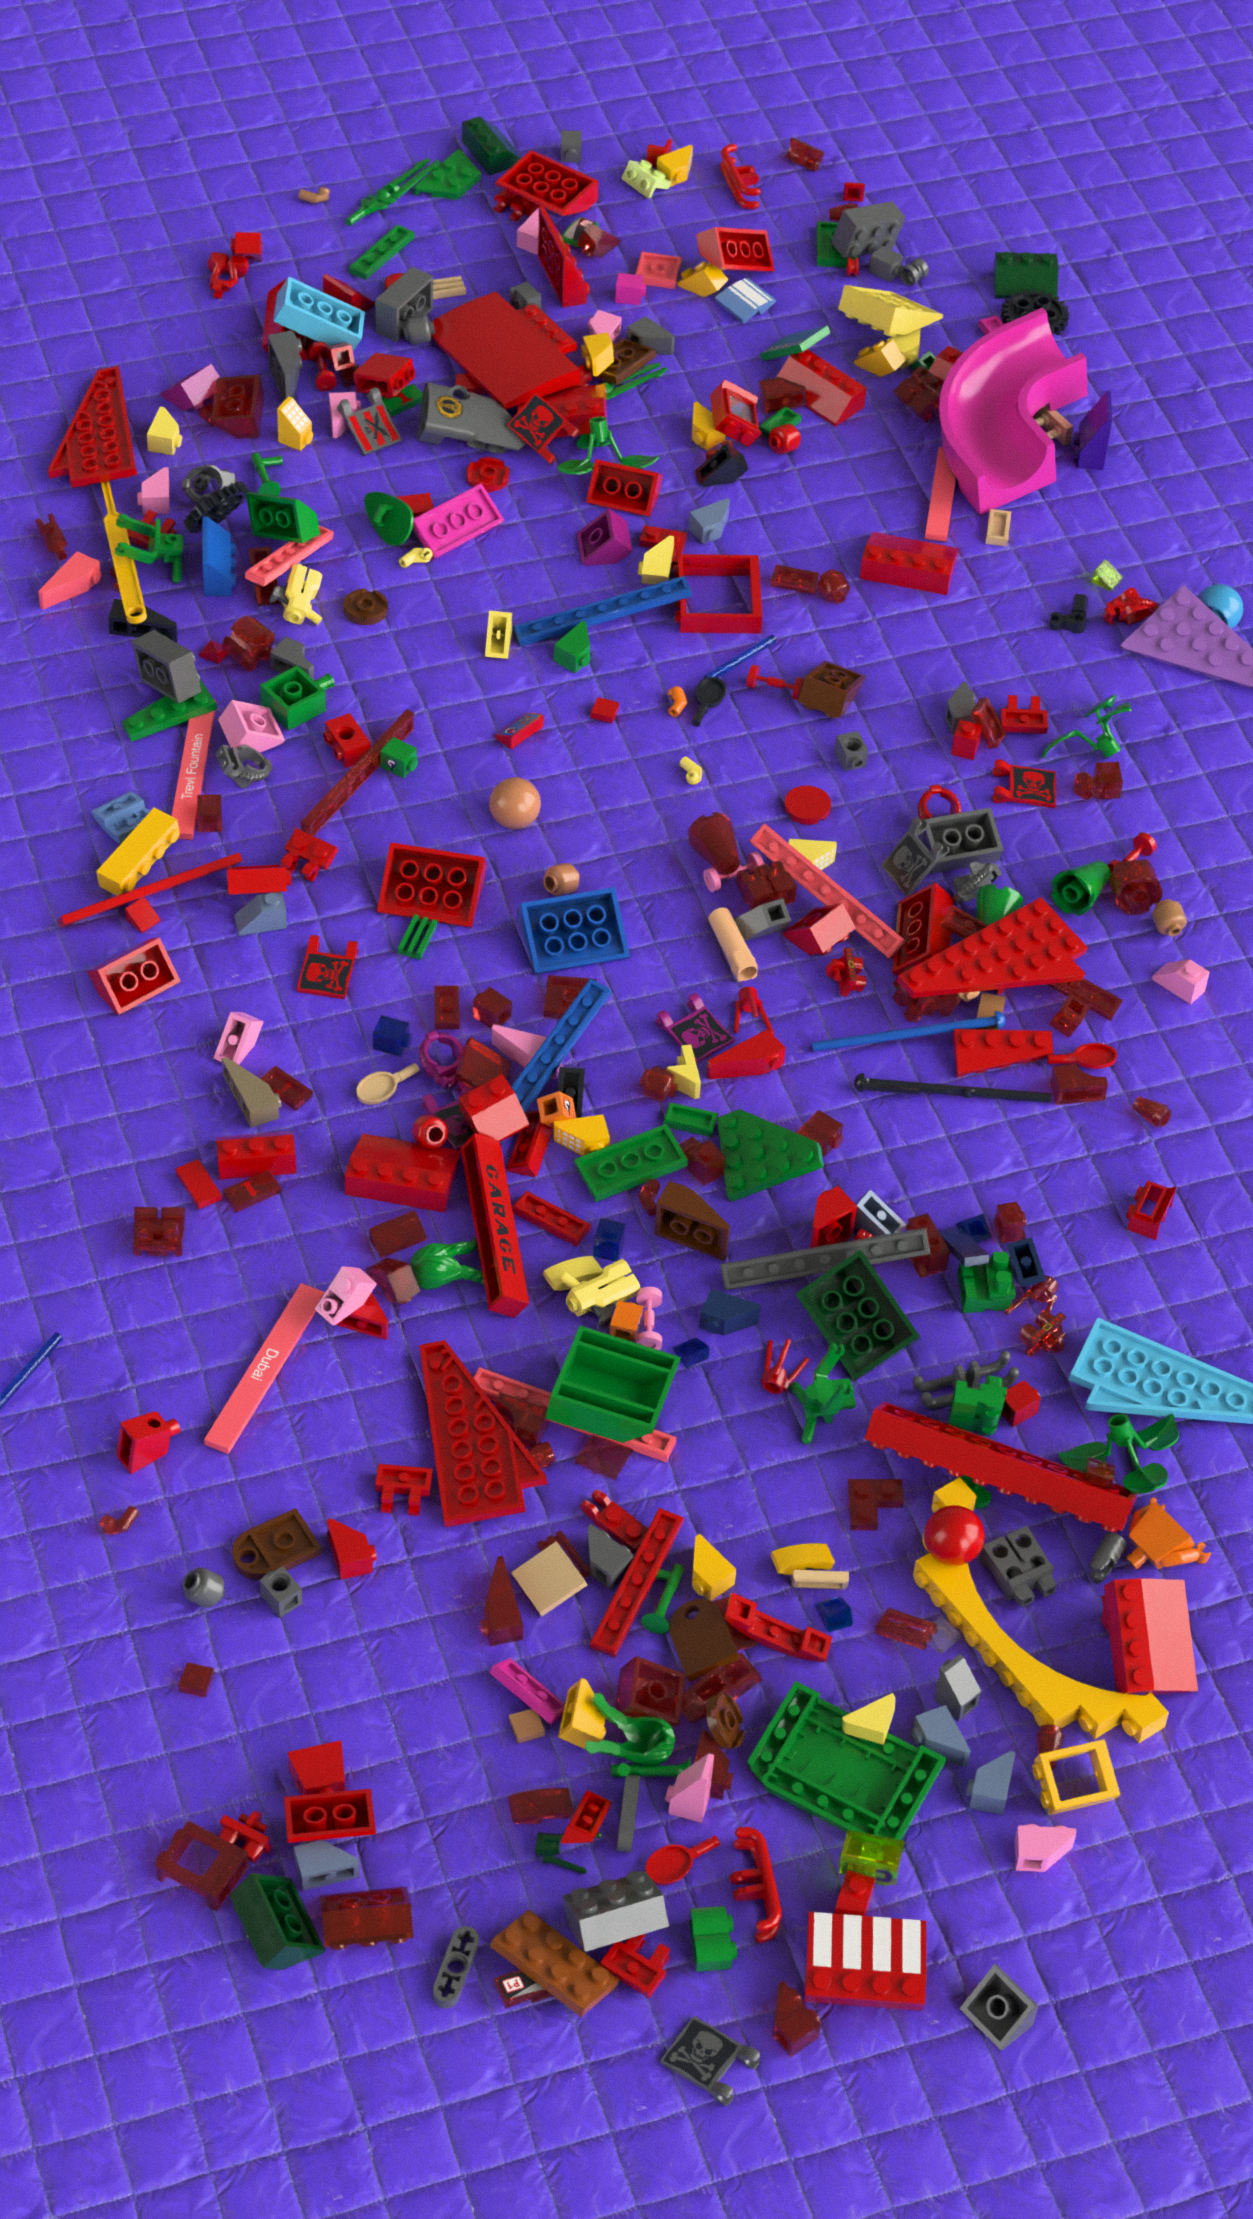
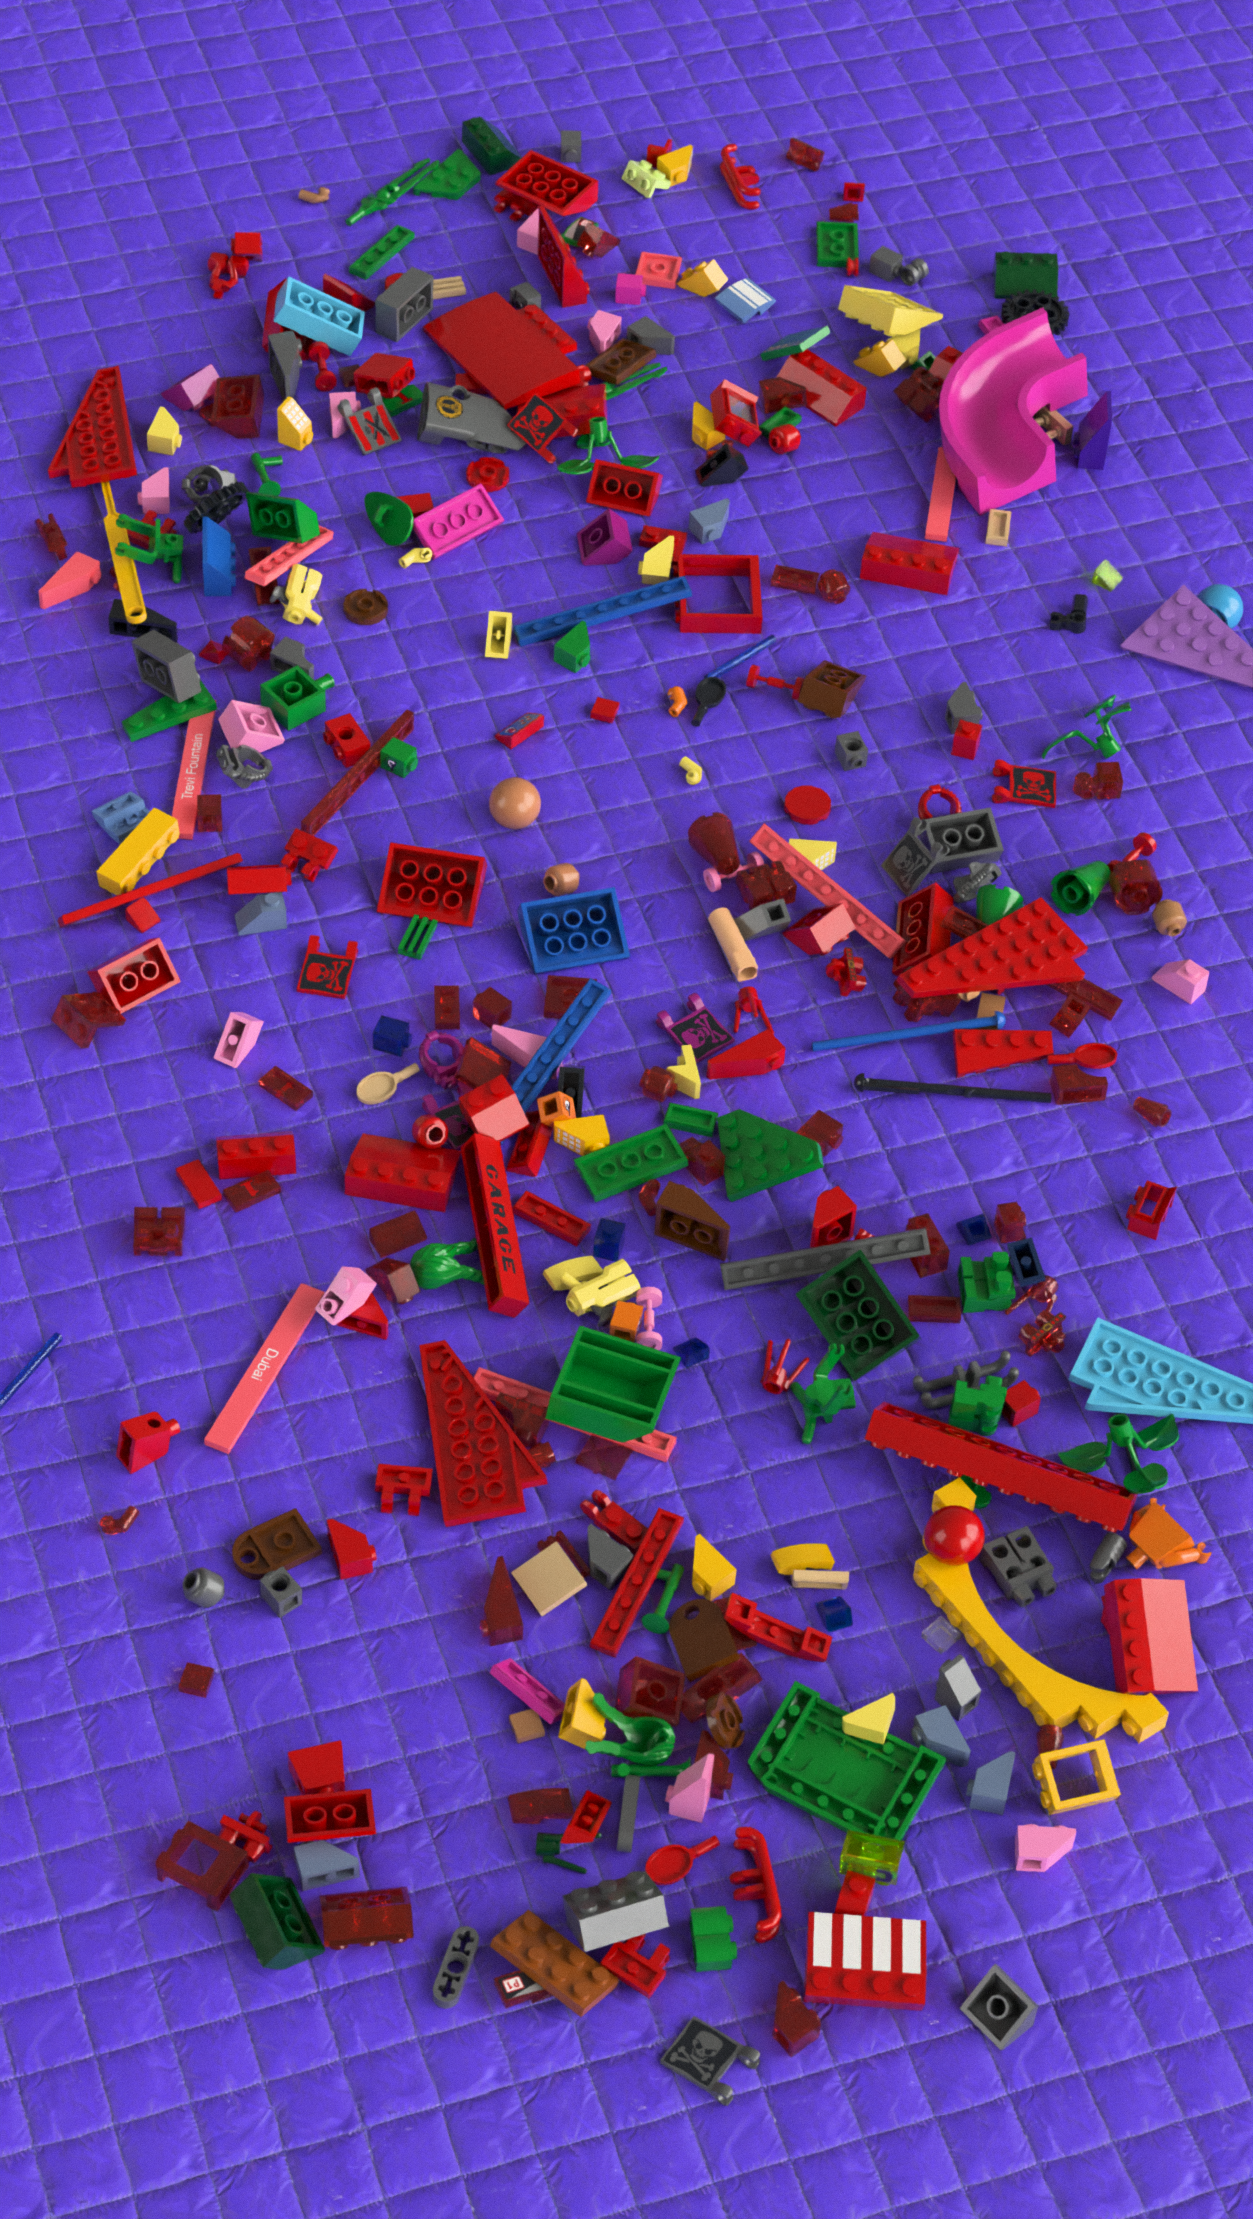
dark tan slope [222,1057,282,1128] -> none
brick [326,342,356,371] -> none
dark grey head [403,315,435,345] -> none
yellow slope [580,332,614,377] -> none
red slope [696,227,775,272] -> none
dark blue slope [699,1289,761,1336] -> none
dark grey brick [831,201,906,258] -> none
clear red plate [847,1479,904,1530] -> none
sand blue slope [854,1189,907,1236] -> none
clear red tile [875,1608,938,1650] -> none
dark blue tile [935,1227,989,1267] -> none
clear red plate [971,697,1006,749] -> none
red plate [1000,695,1048,734] -> none
clear red slope [1084,1456,1115,1489] -> none
red piece [1103,588,1160,625] -> none
none -> clear red bracket [51,992,126,1049]
none -> clear red tile [907,1295,961,1323]

